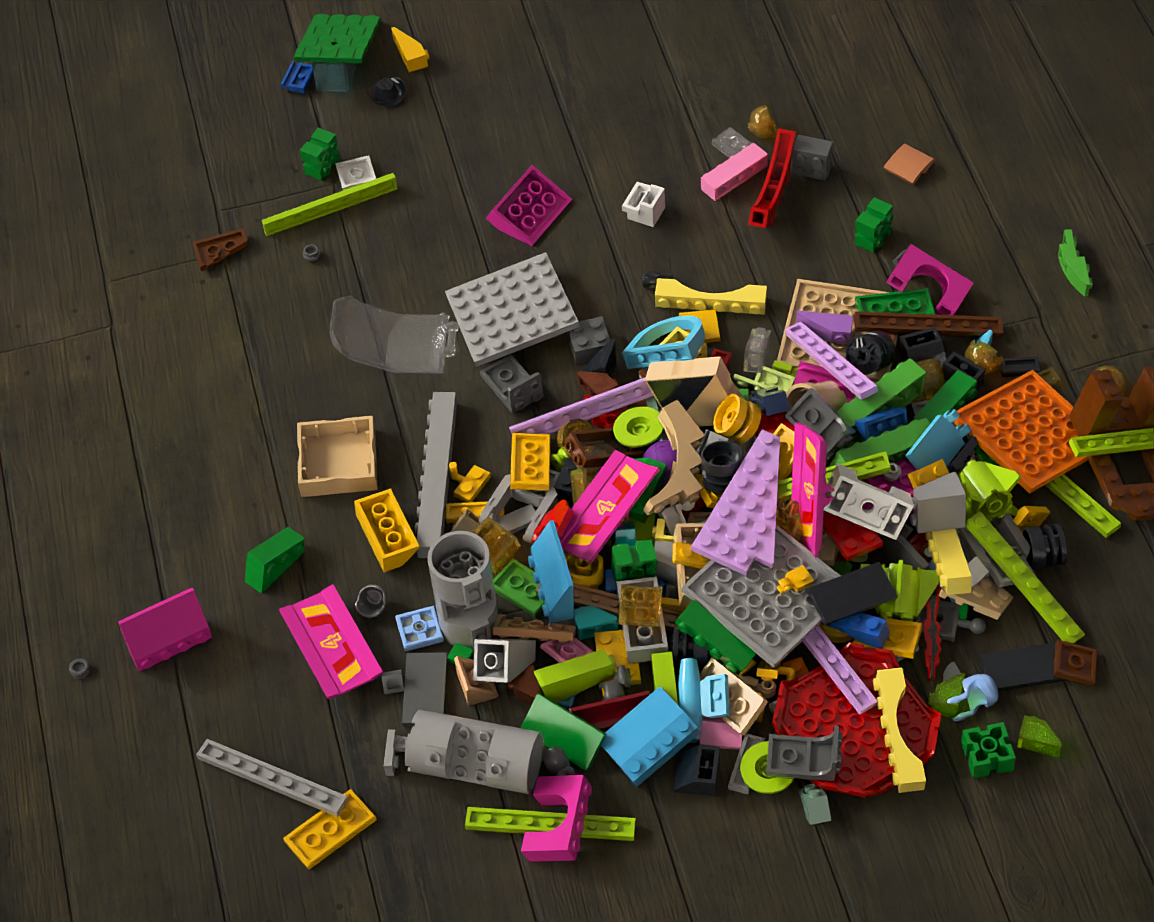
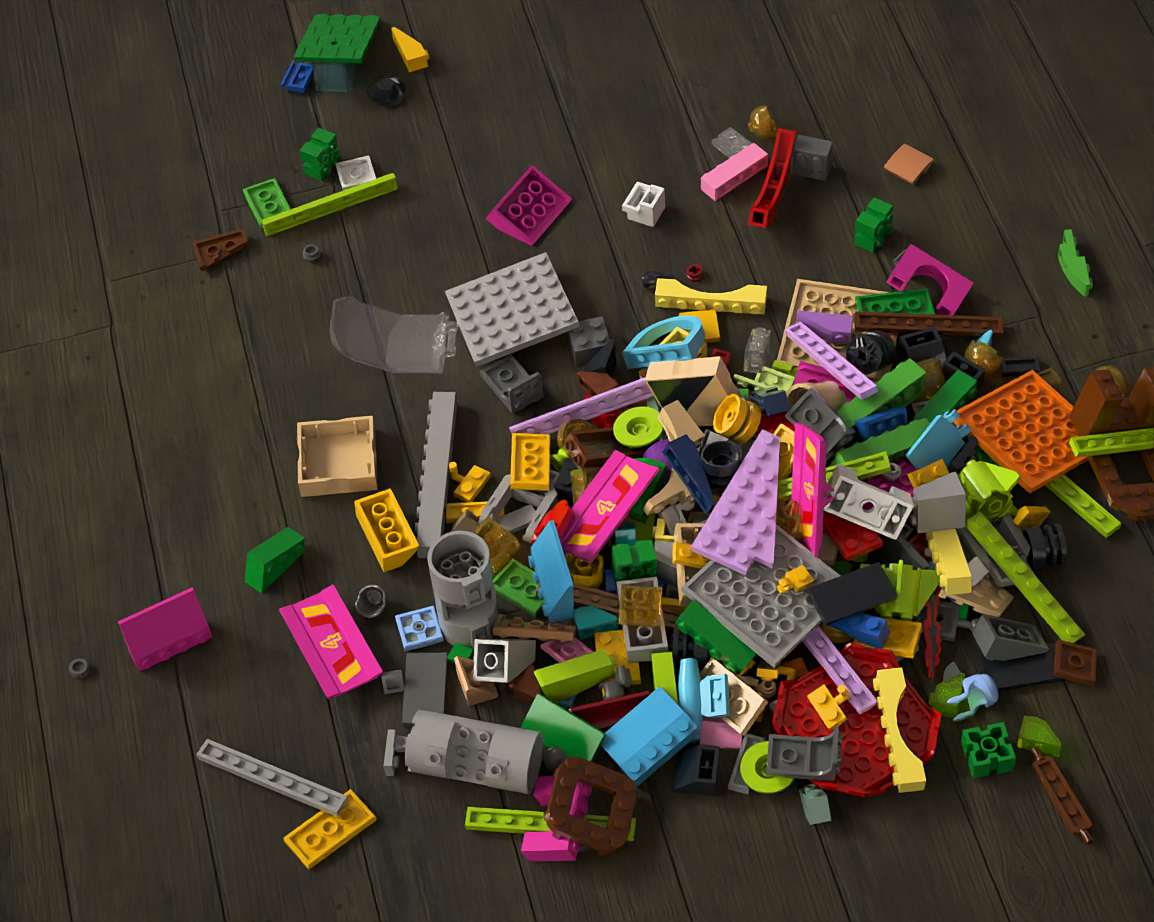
none -> bright green tile [243,178,291,228]
none -> reddish brown plate [543,756,636,856]
none -> dark blue slope [662,434,715,515]
none -> dark red bush [686,264,703,282]
none -> yellow plate [807,685,851,731]
none -> dark grey slope [972,614,1049,661]
none -> reddish brown plate [1030,747,1094,845]

